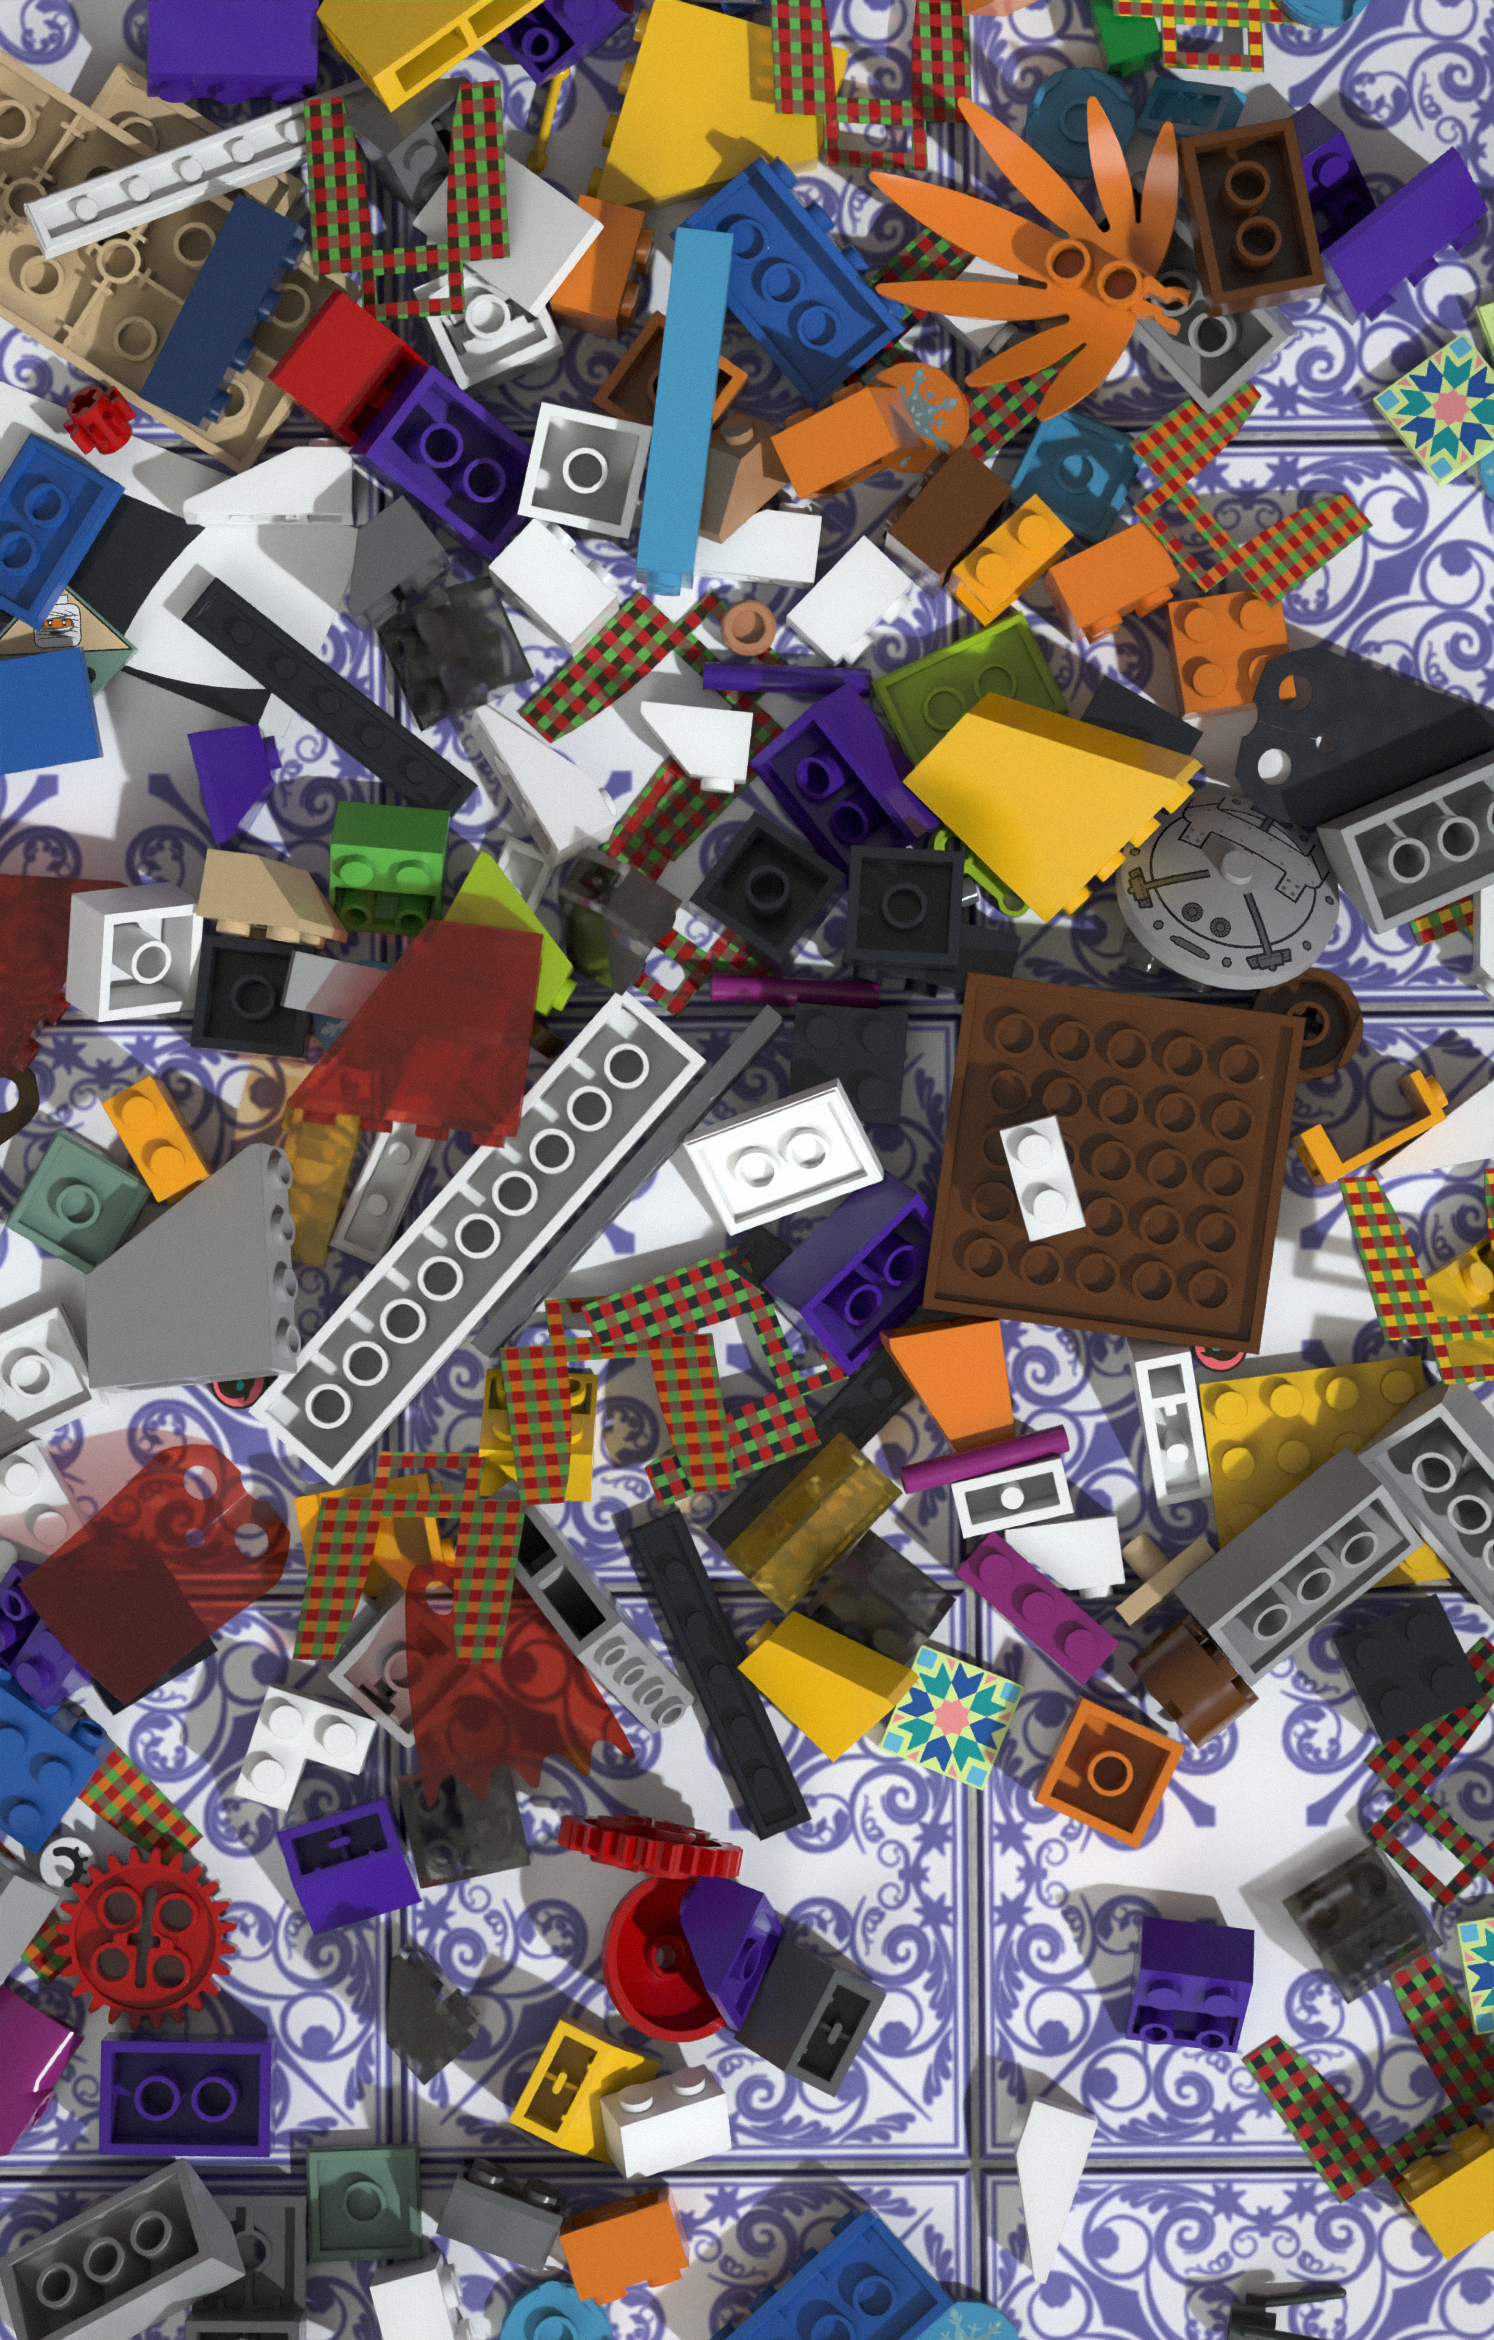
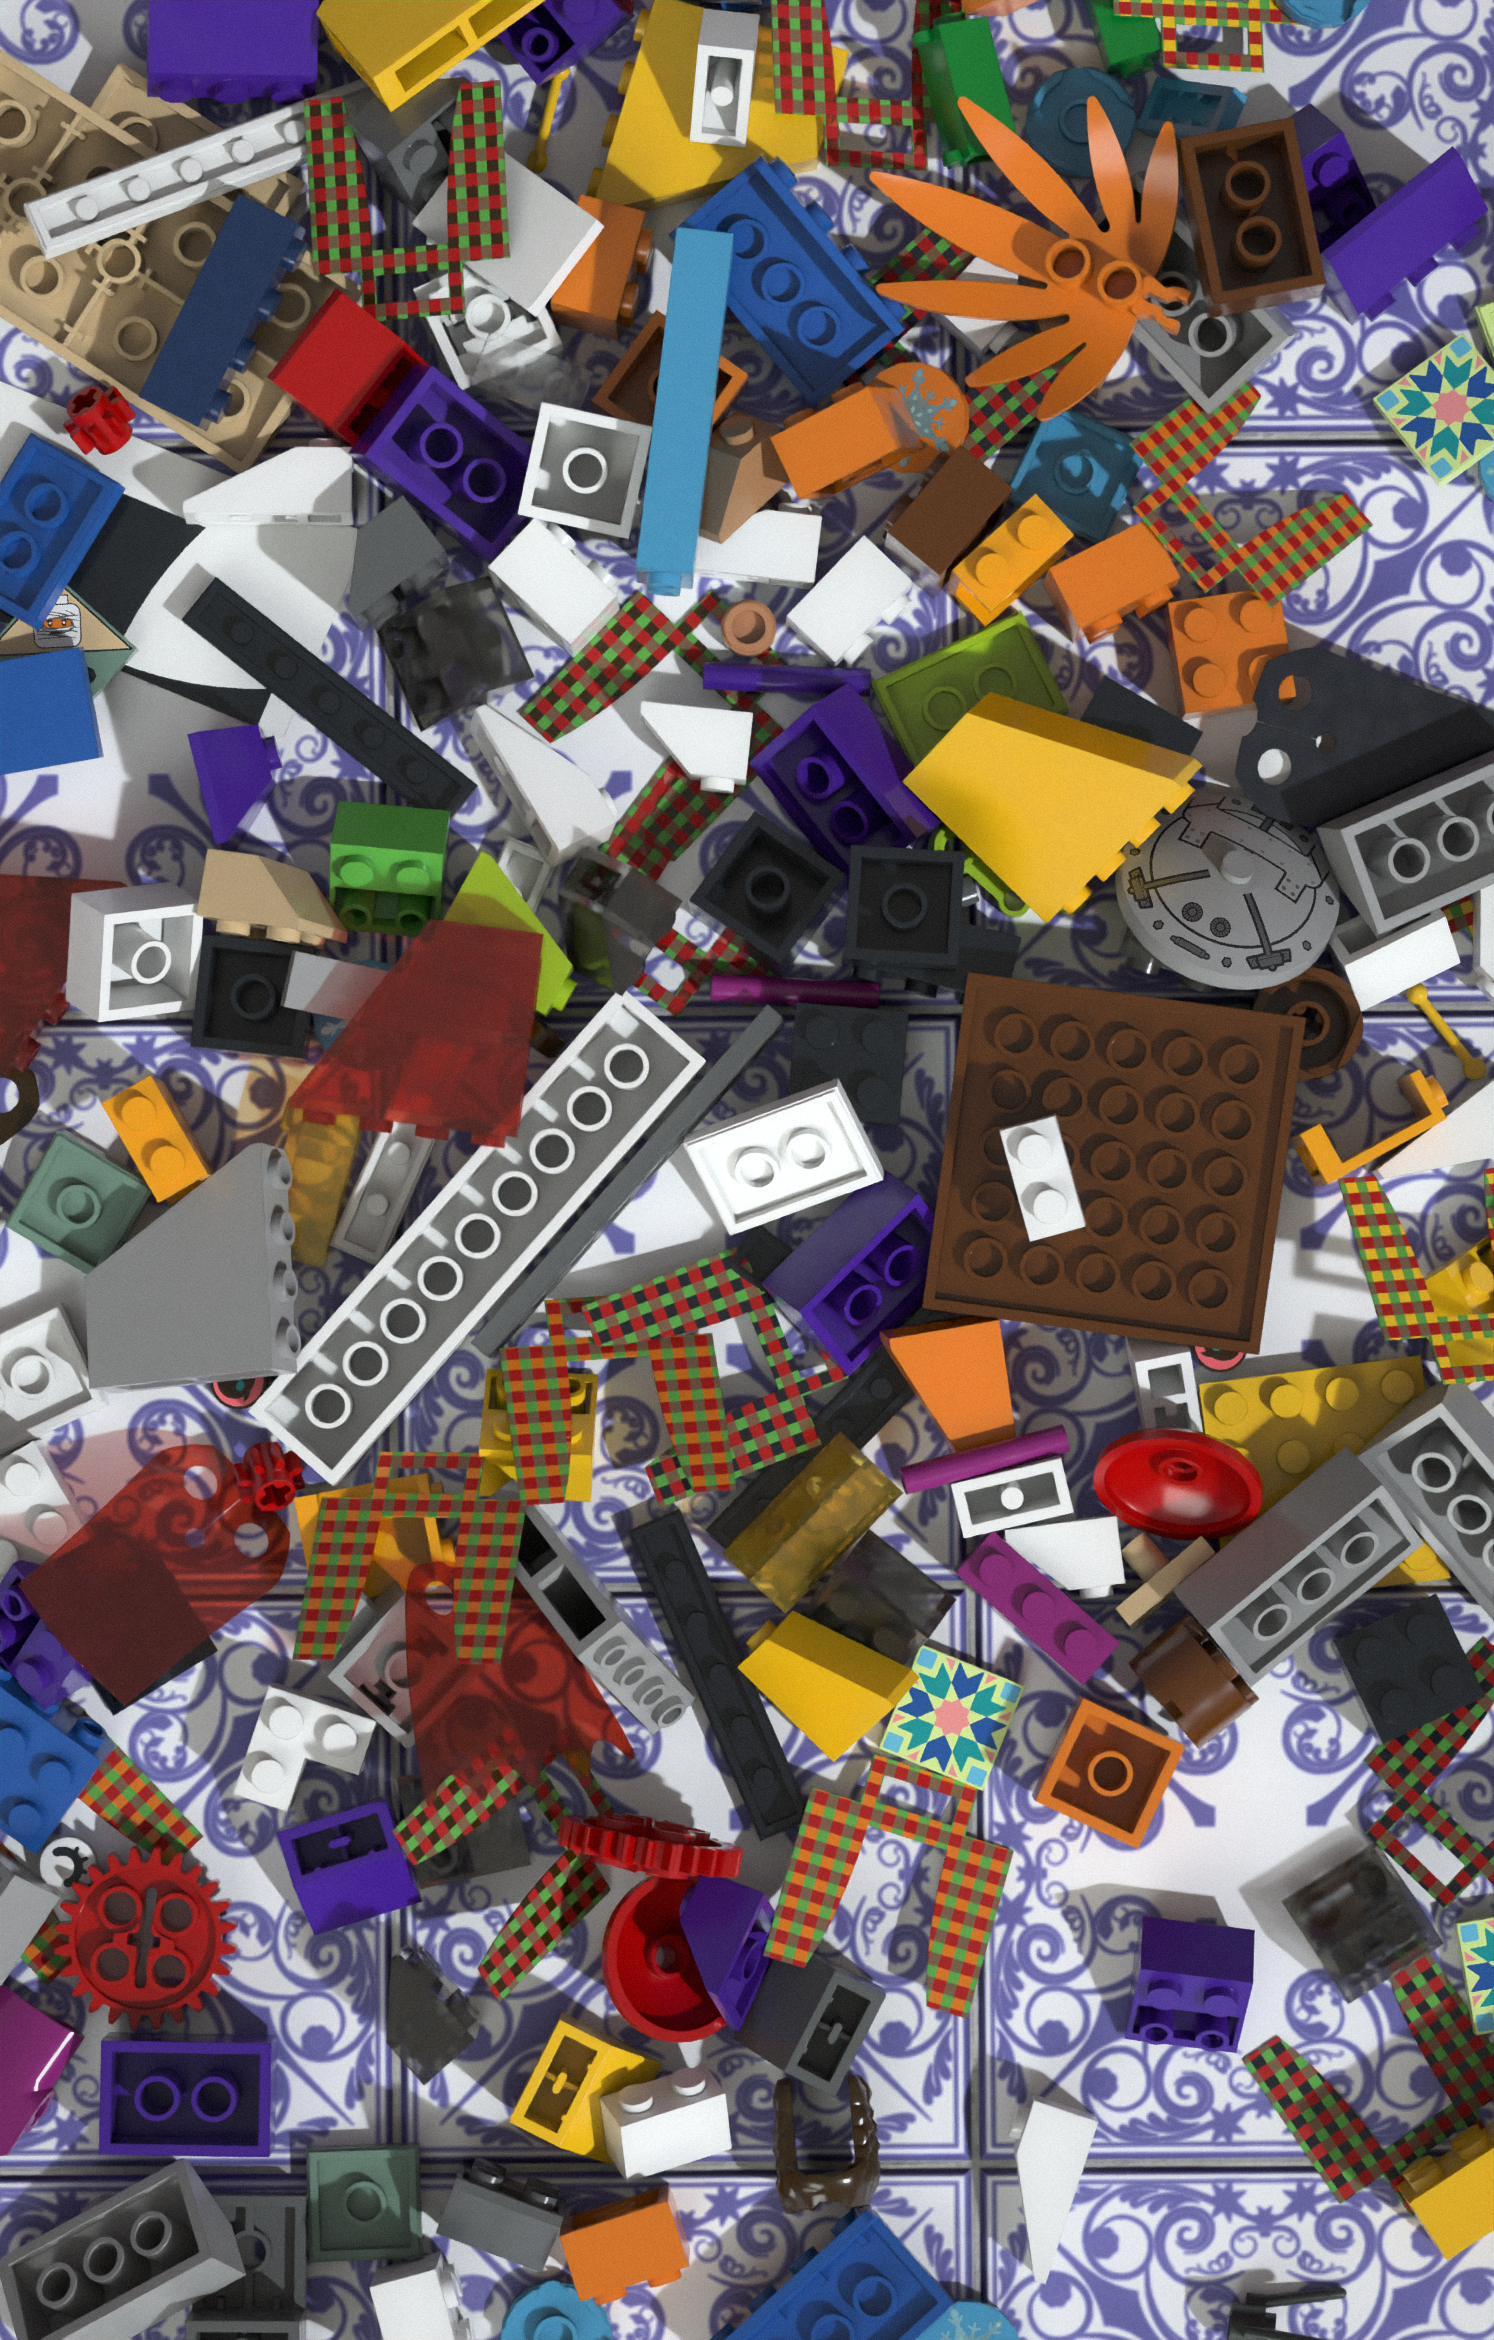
none -> red gear [233,1442,305,1511]
none -> piece [392,1720,615,2003]
none -> clear bracket [471,331,595,411]
none -> white slope [690,9,760,147]
none -> piece [763,1754,1014,2019]
none -> dark brown piece [772,2075,881,2215]
none -> green brick [911,12,1017,169]
none -> red dish [1093,1427,1263,1540]
none -> white brick [1327,908,1461,1012]
none -> yellow hinge [1406,983,1486,1080]

